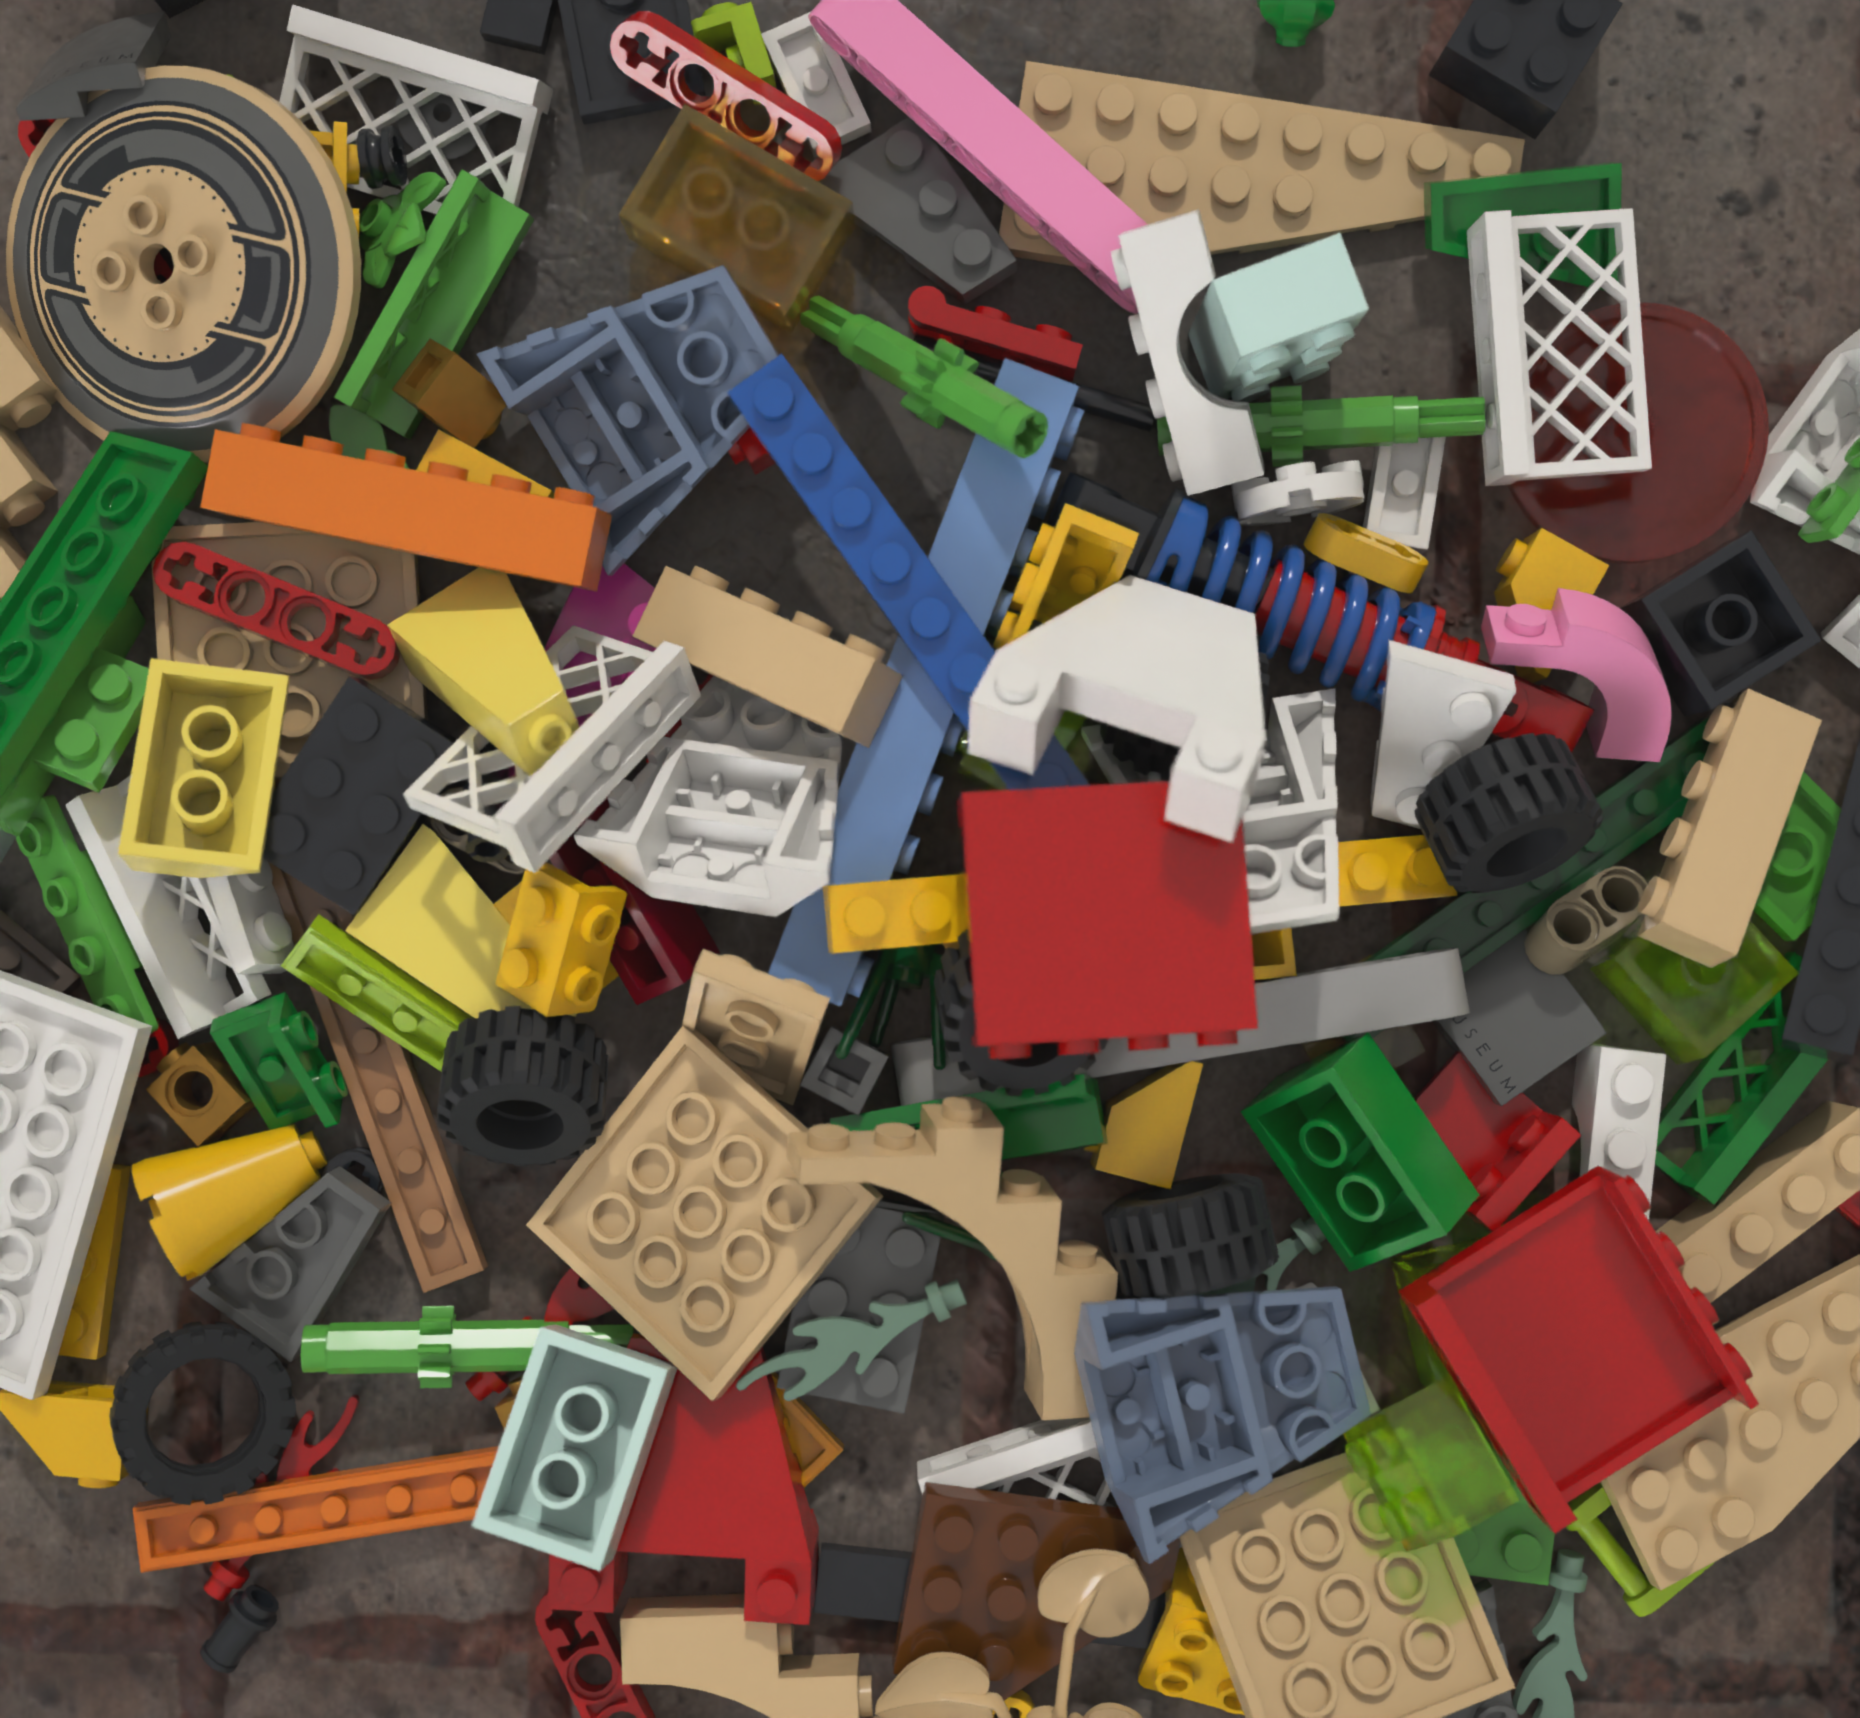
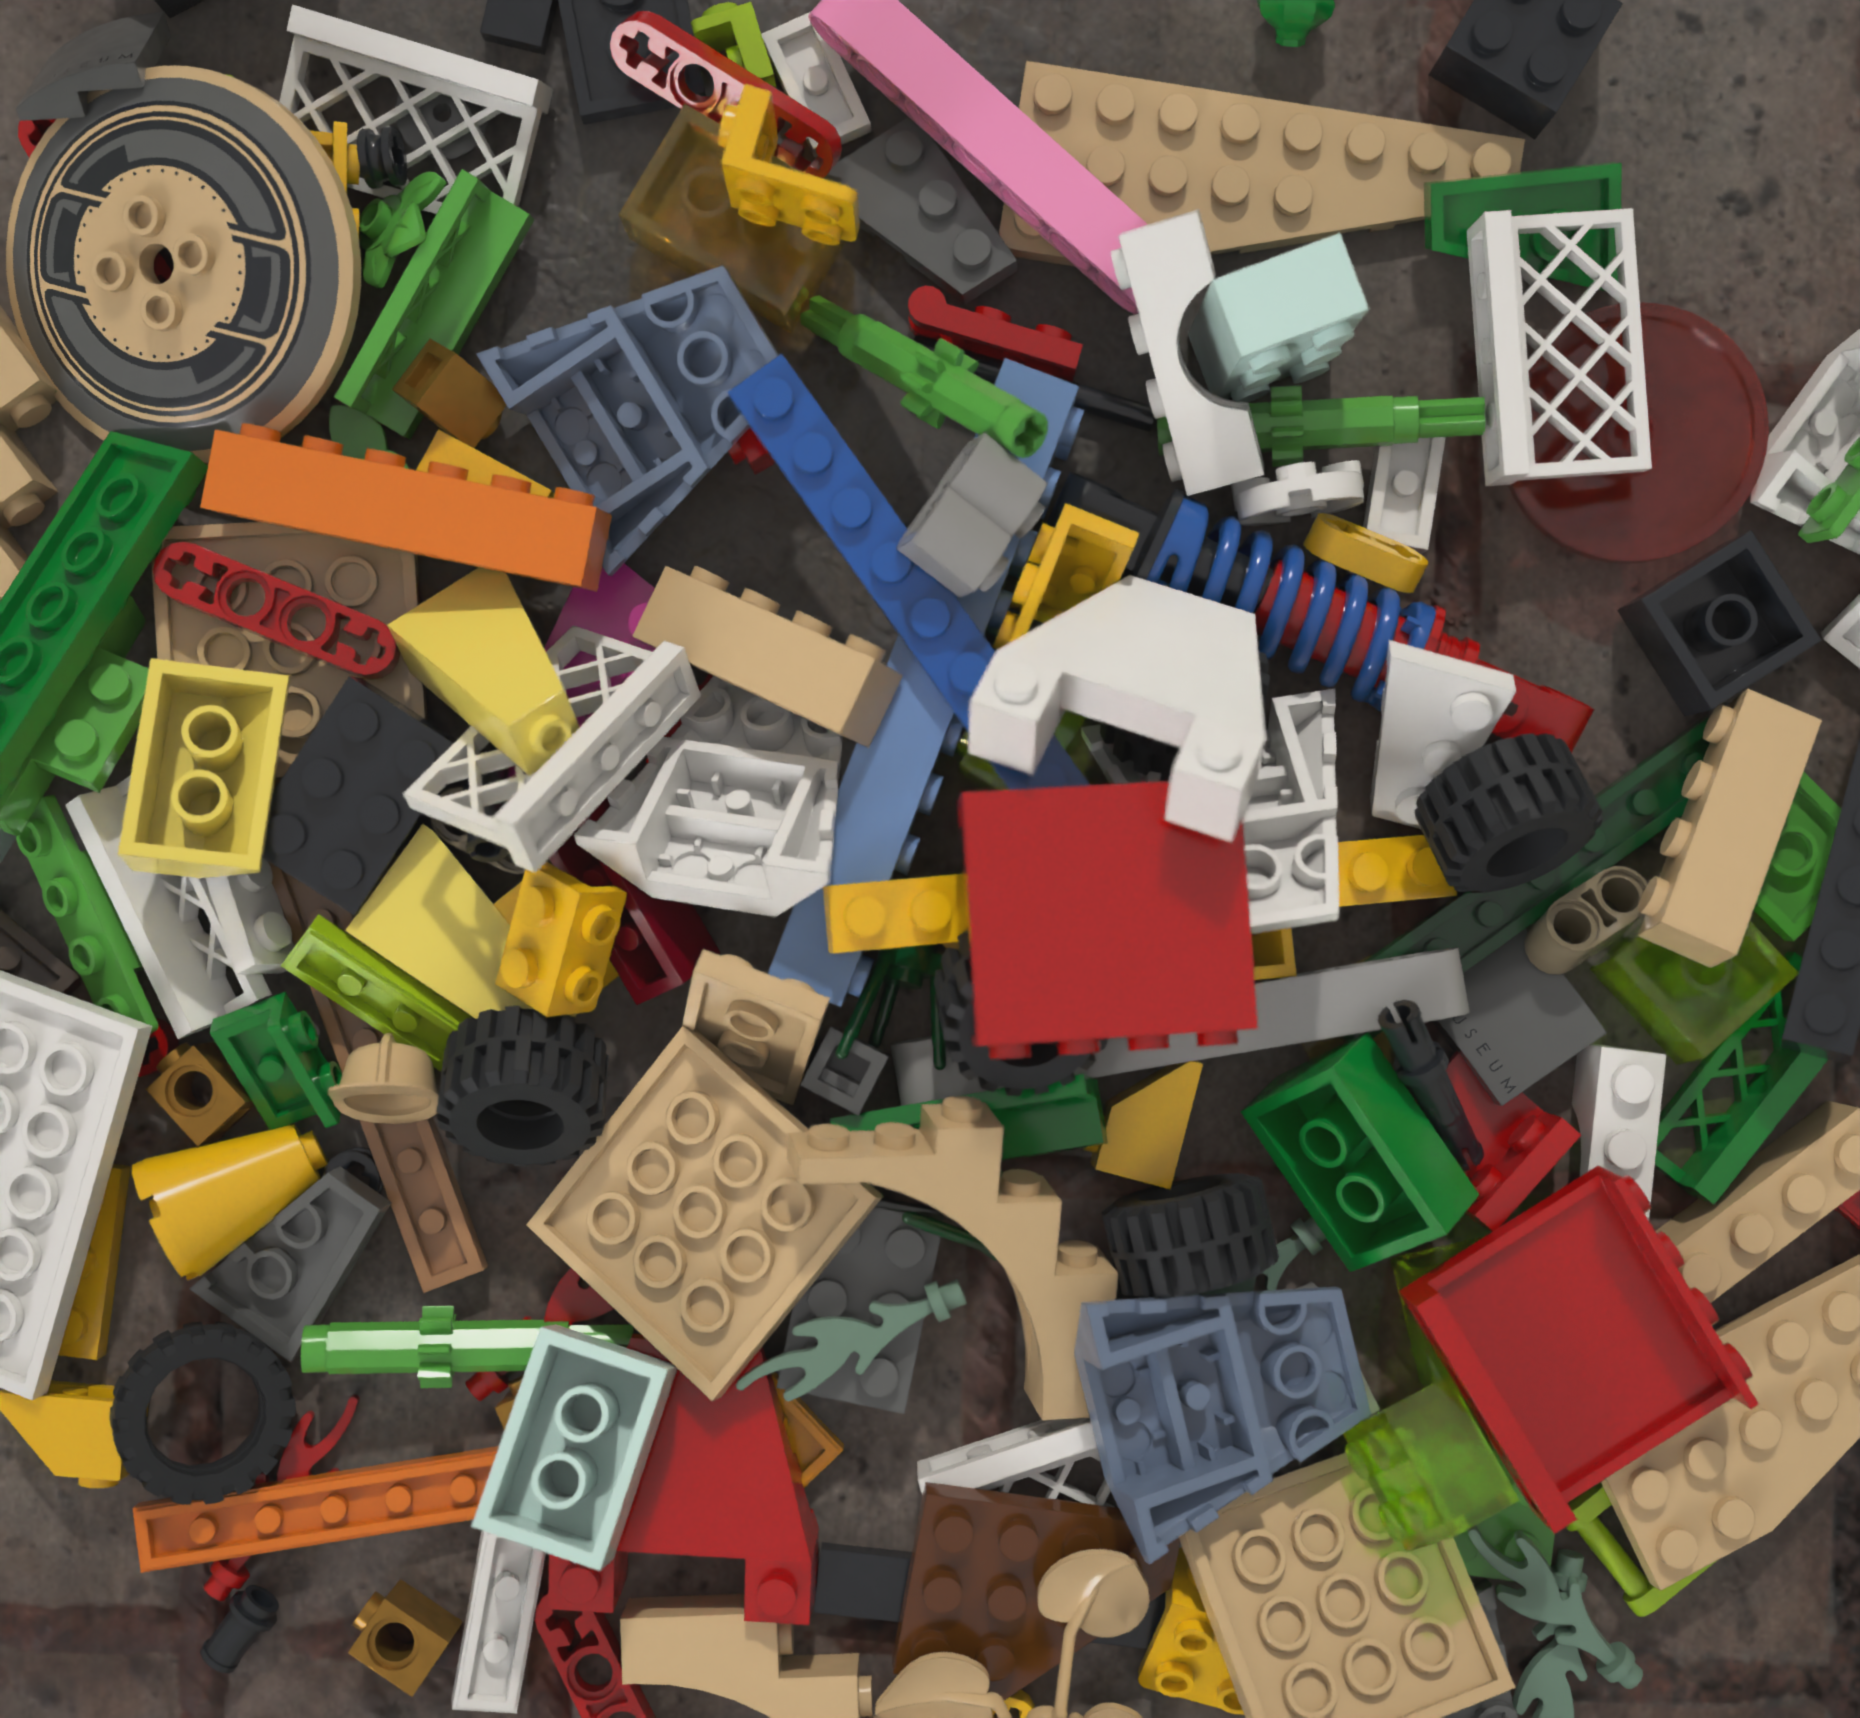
bright pink arch [1481,588,1672,762] -> none
yellow slope [1494,528,1609,683] -> none
none -> tan piece [328,1033,439,1124]
none -> pearl gold brick [348,1579,463,1697]
none -> white tile [451,1531,546,1714]
none -> yellow bracket [718,84,860,245]
none -> light grey brick [896,433,1048,598]
none -> black pin [1377,1000,1484,1172]
none -> sand green piece [1467,1523,1643,1689]

